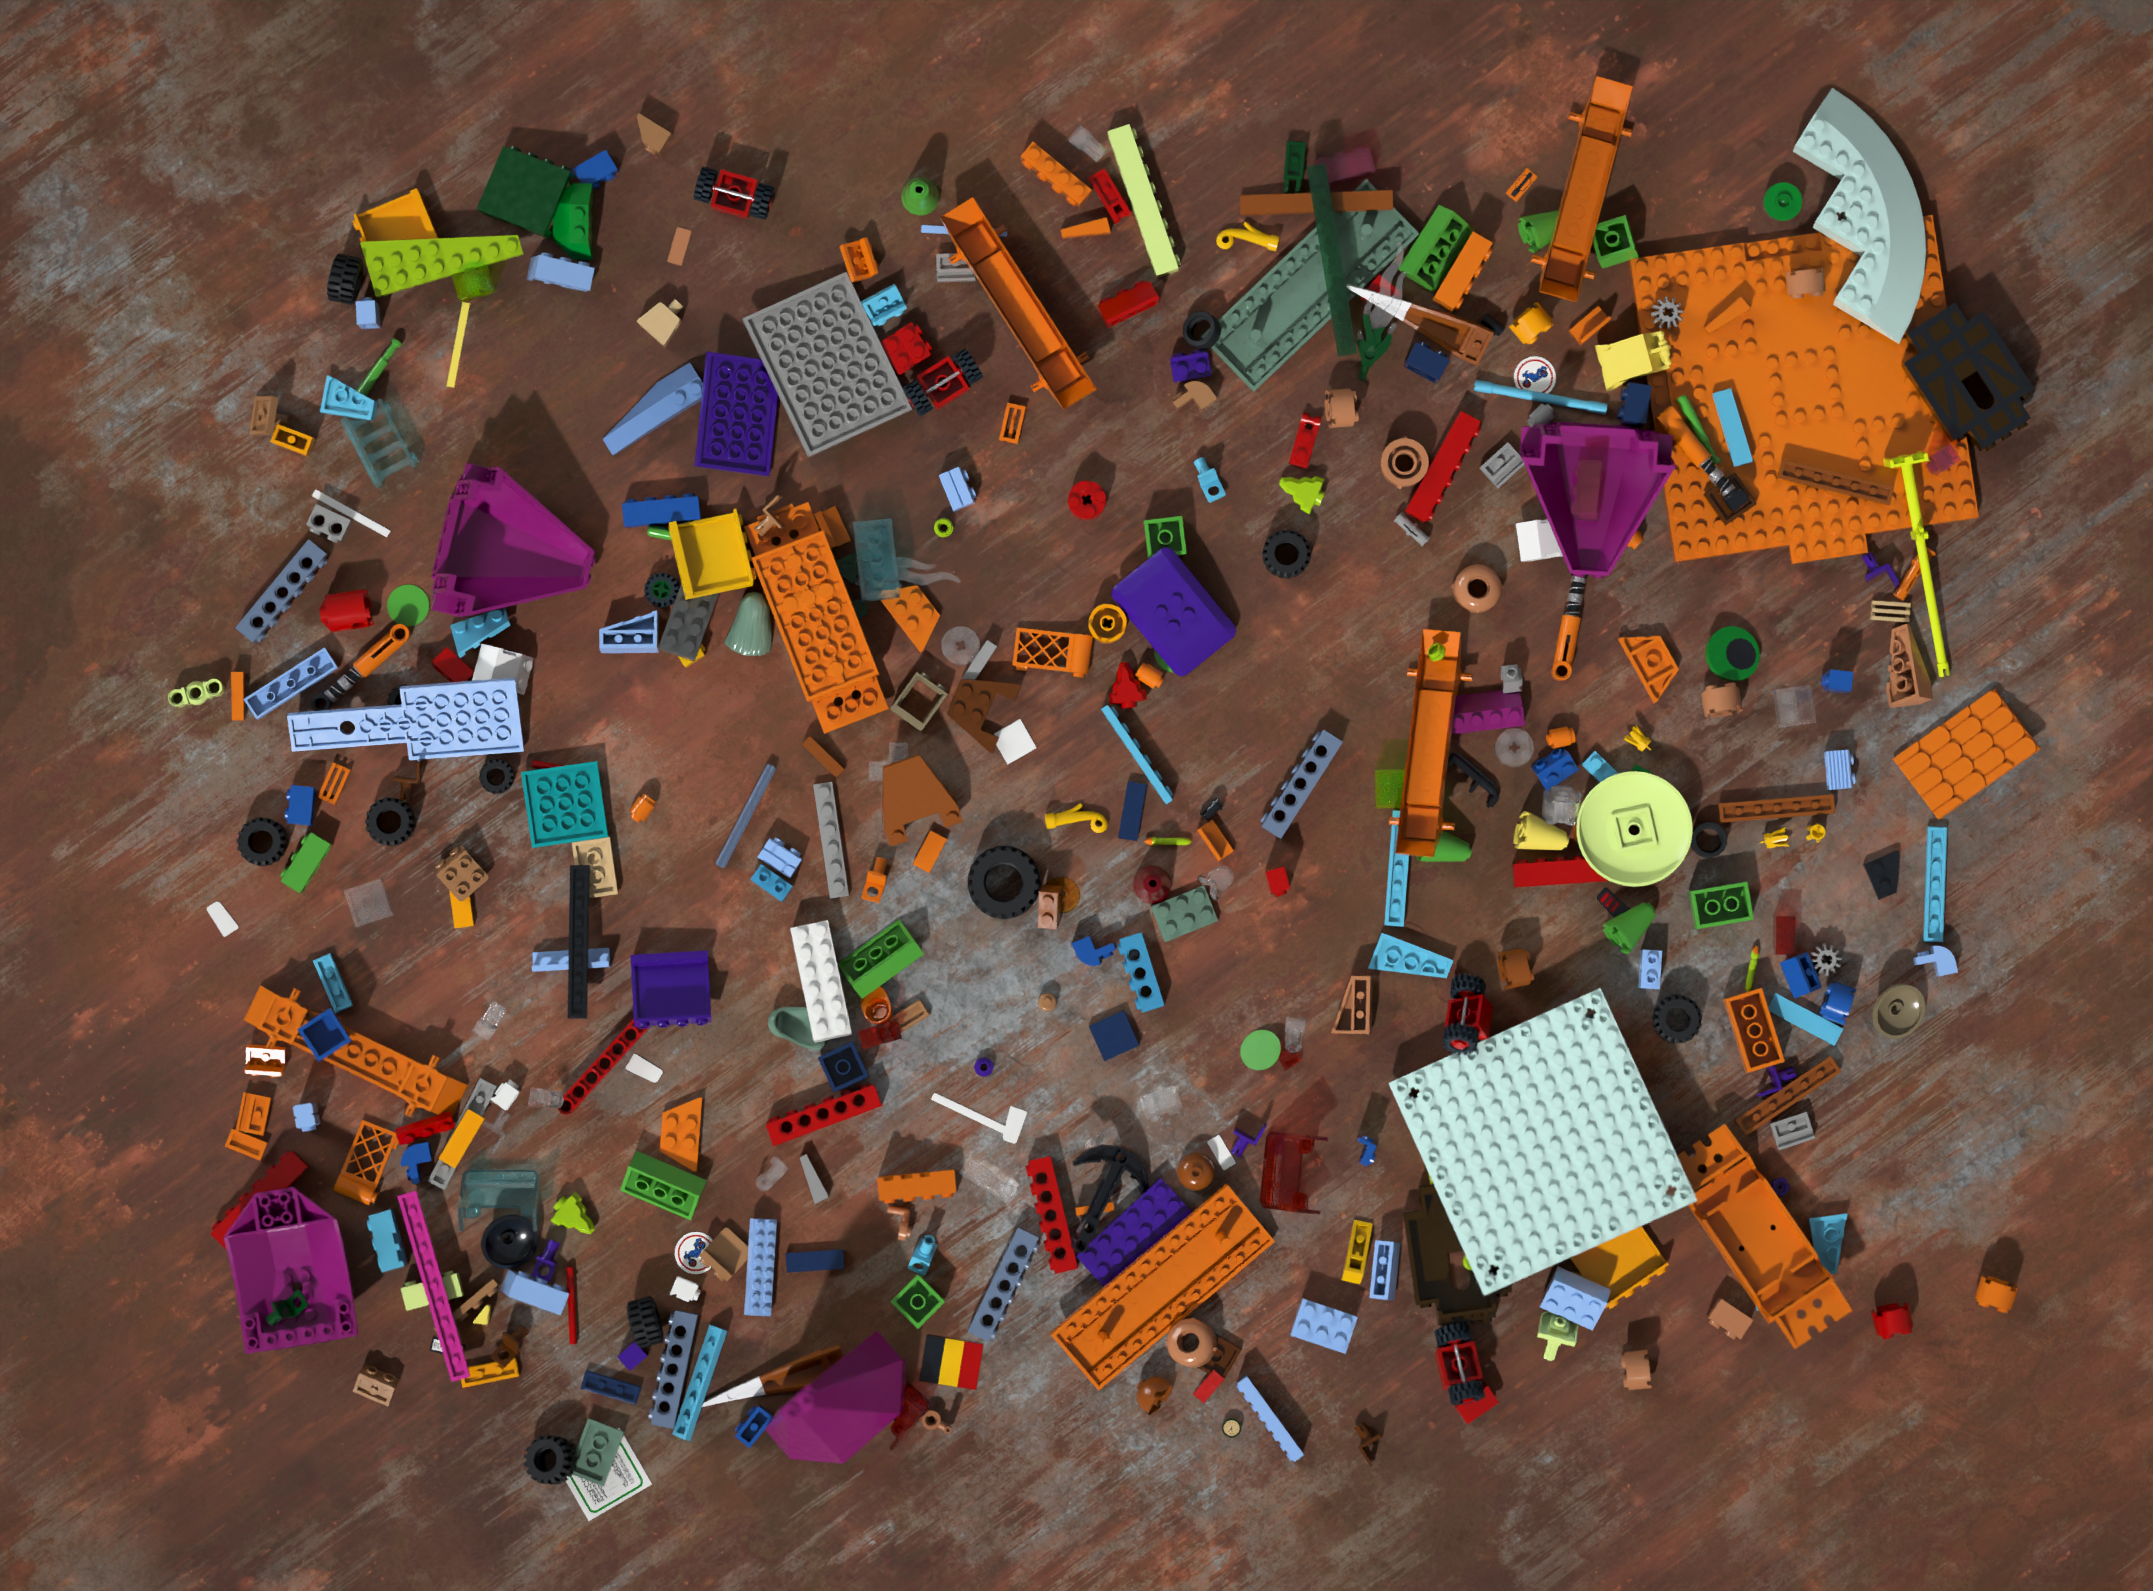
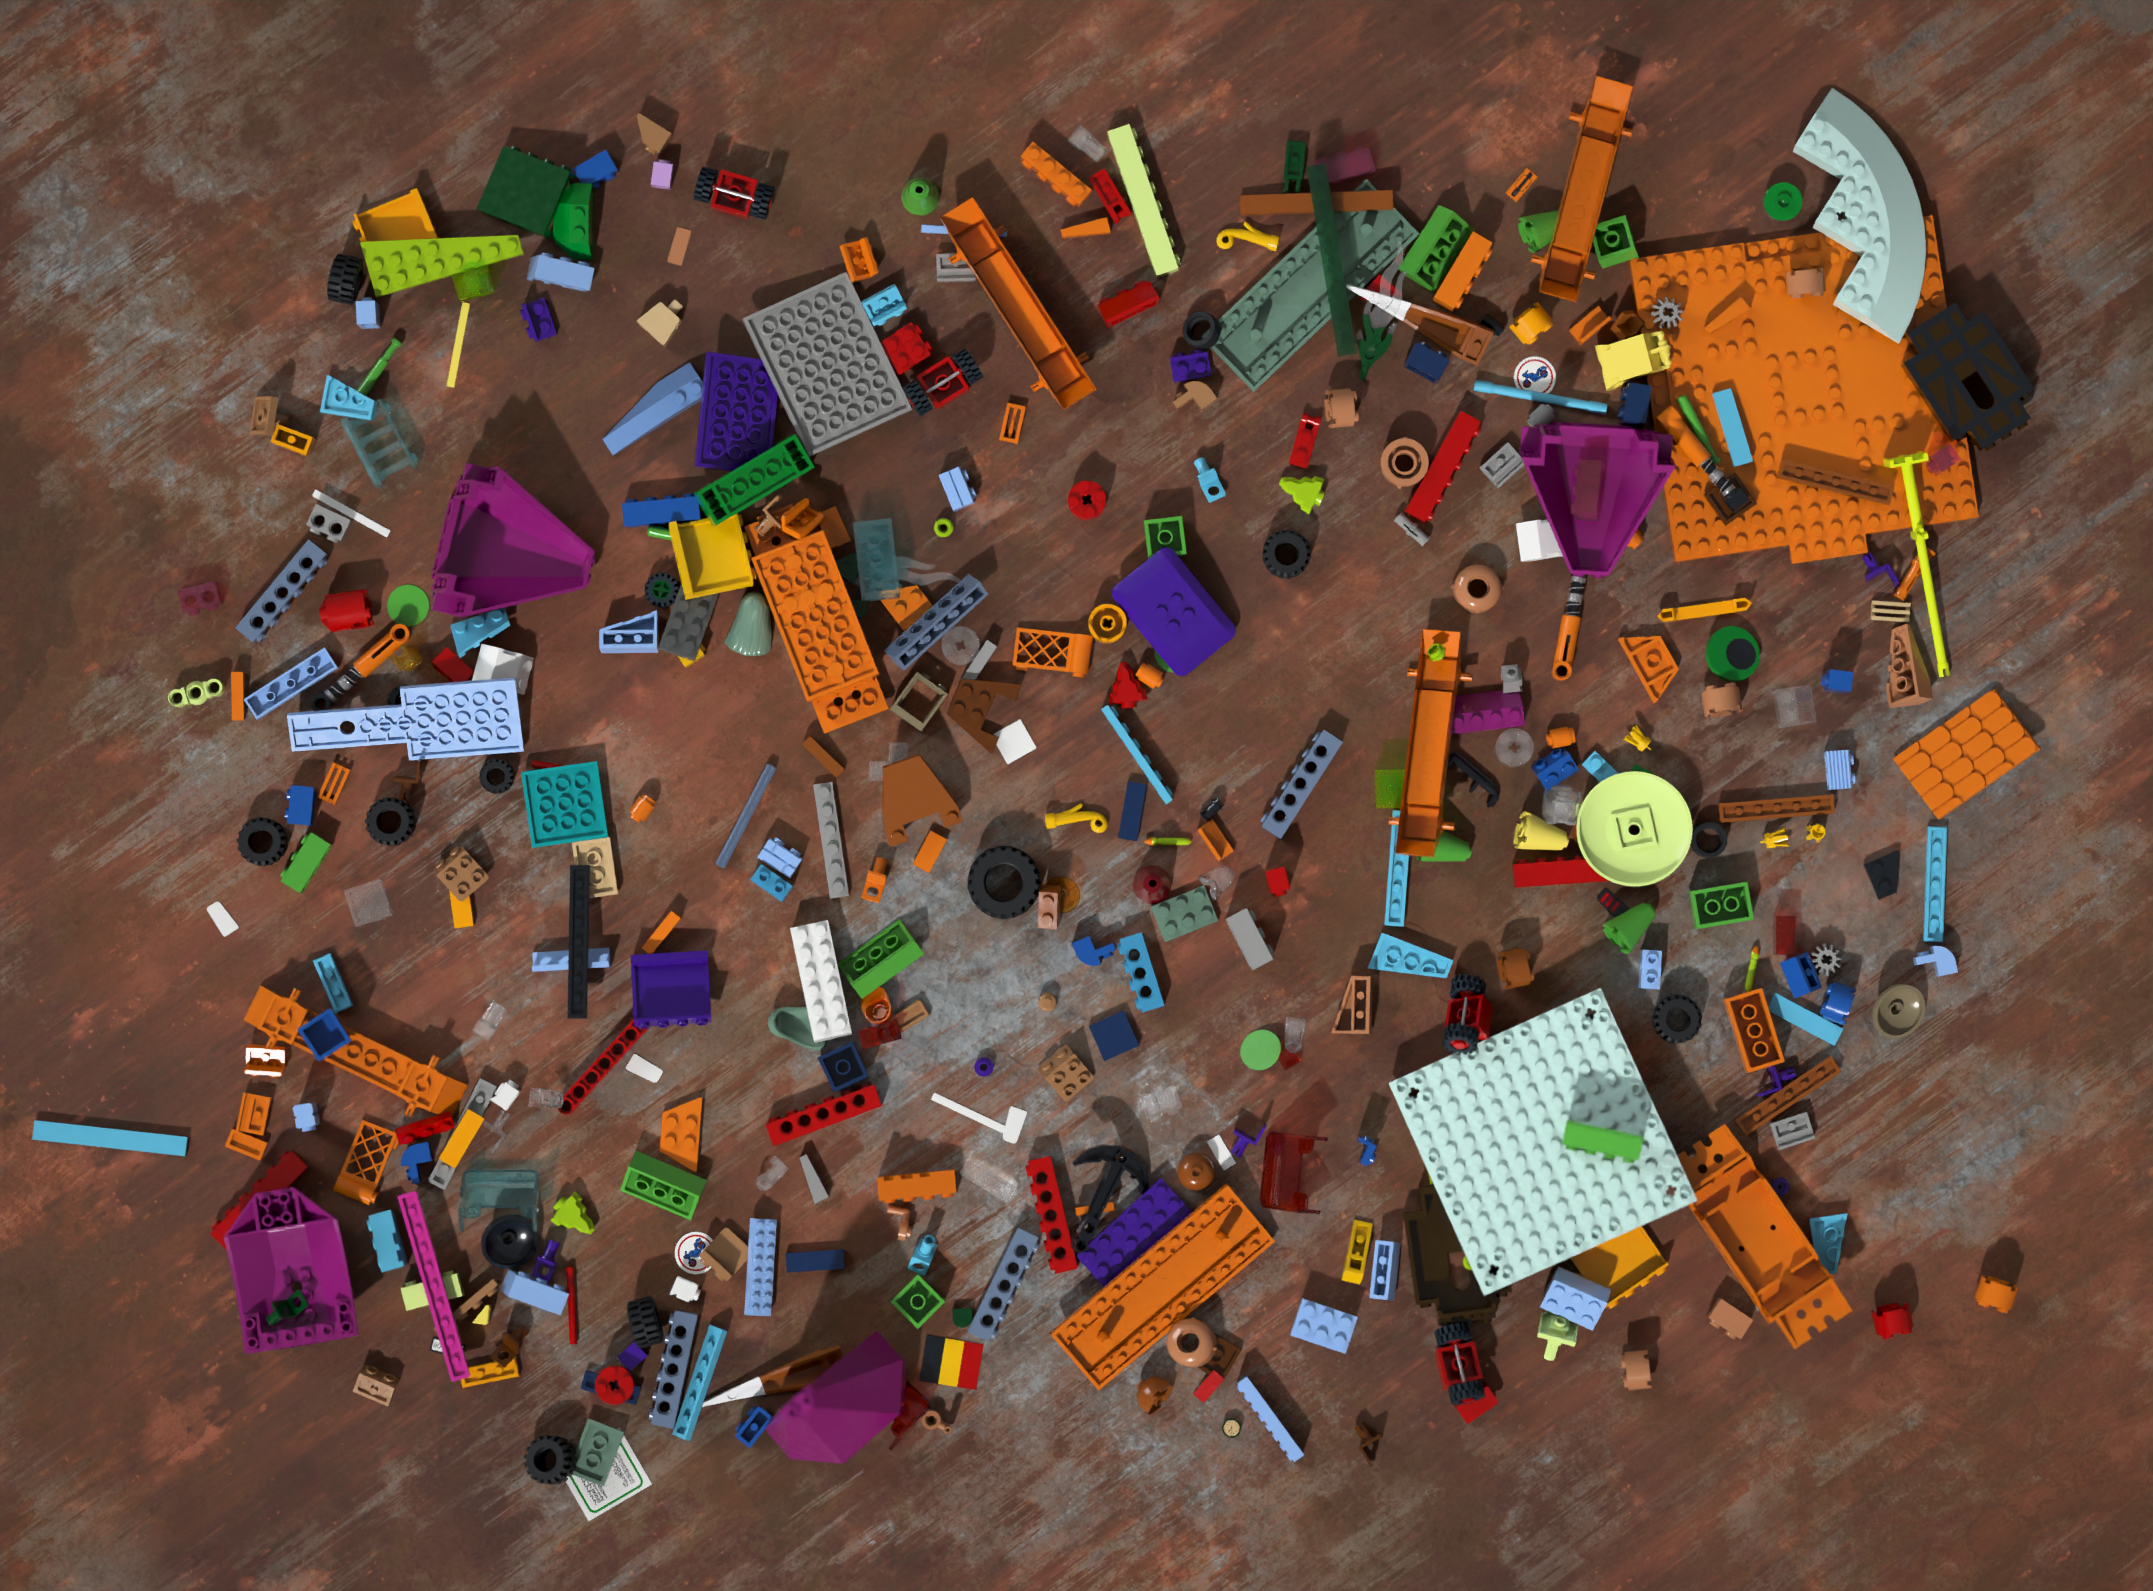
none -> medium azure tile [32,1120,188,1156]
none -> clear pink brick [177,581,223,616]
none -> clear yellow window [390,644,423,671]
none -> dark purple bracket [520,298,557,342]
none -> red brick [595,1365,635,1405]
none -> orange piece [642,911,682,954]
none -> lavender brick [651,160,674,190]
none -> green plate [693,434,815,526]
none -> orange bracket [781,498,824,540]
none -> sand blue brick [884,574,988,671]
none -> dark green tile [952,1308,972,1328]
none -> medium nougat bracket [1037,1044,1094,1101]
none -> light grey brick [1225,908,1274,970]
none -> bright green slope [1562,1120,1643,1164]
none -> dark orange panel [1610,310,1645,341]
none -> light orange piece [1657,598,1752,622]

